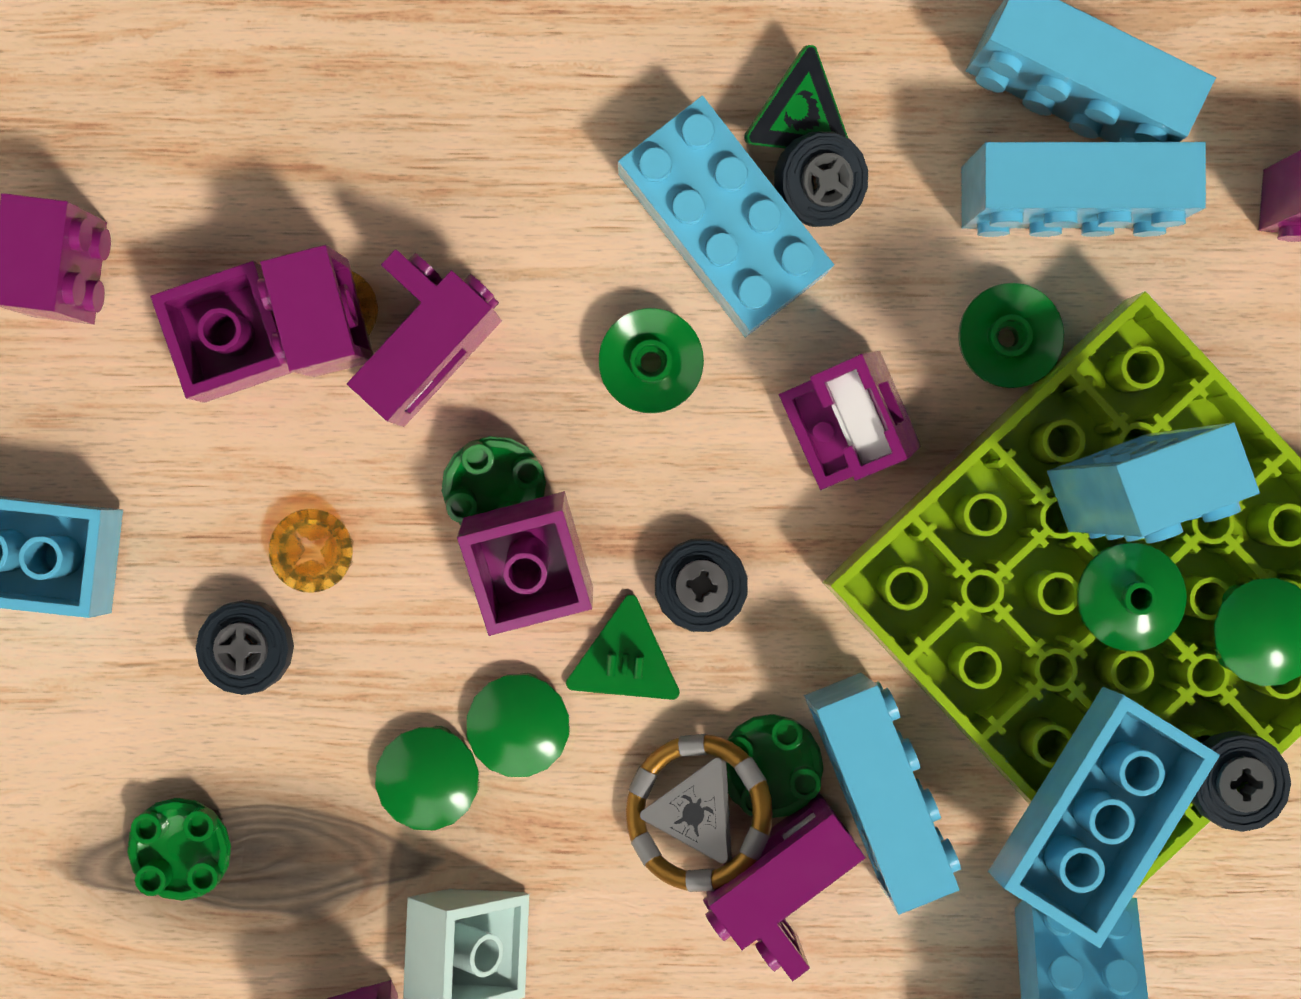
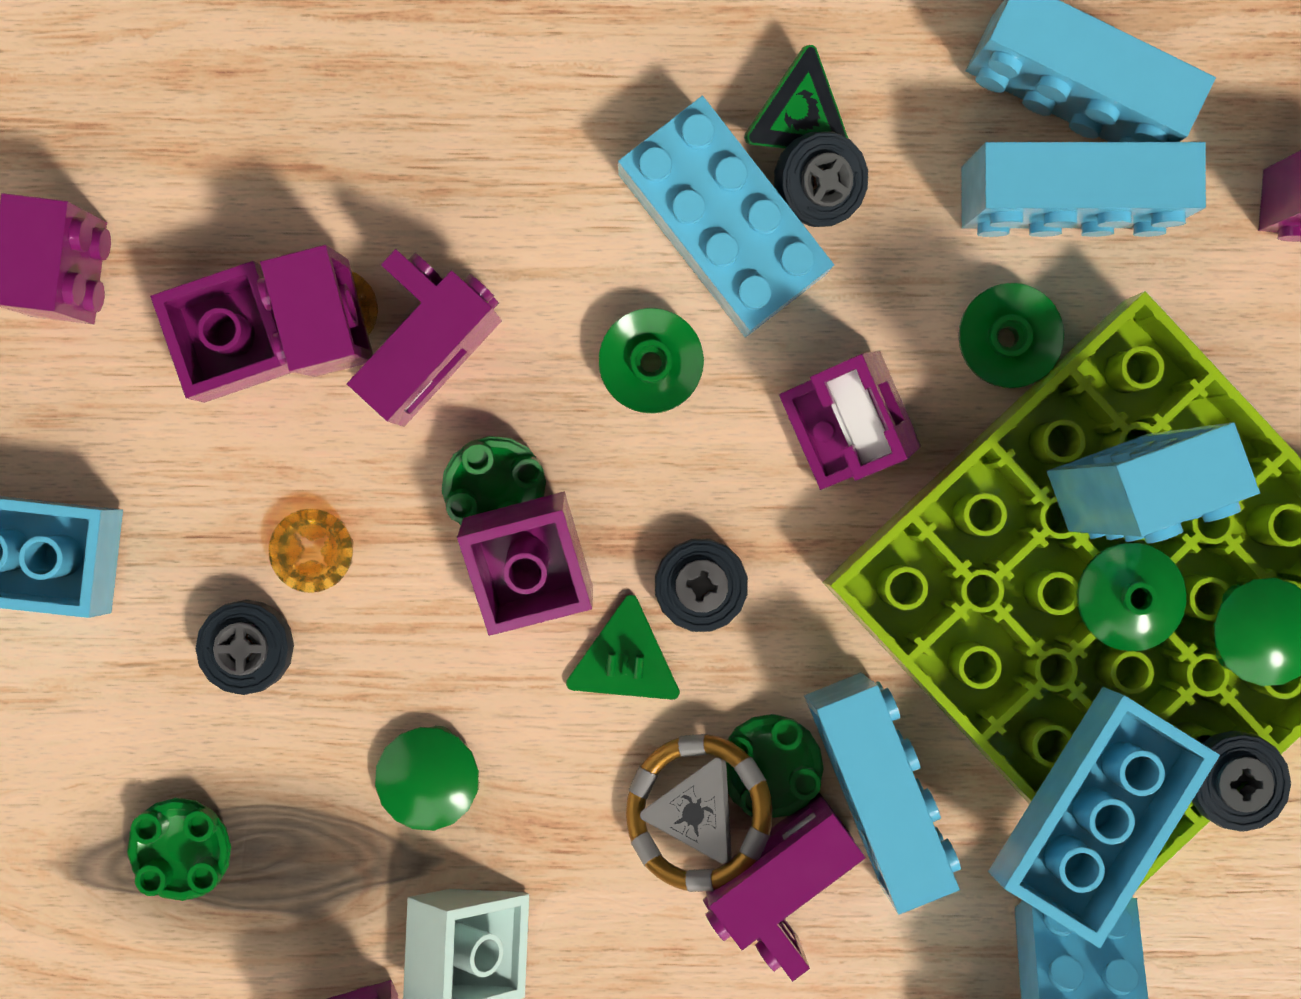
green dish [467,673,570,777] -> none

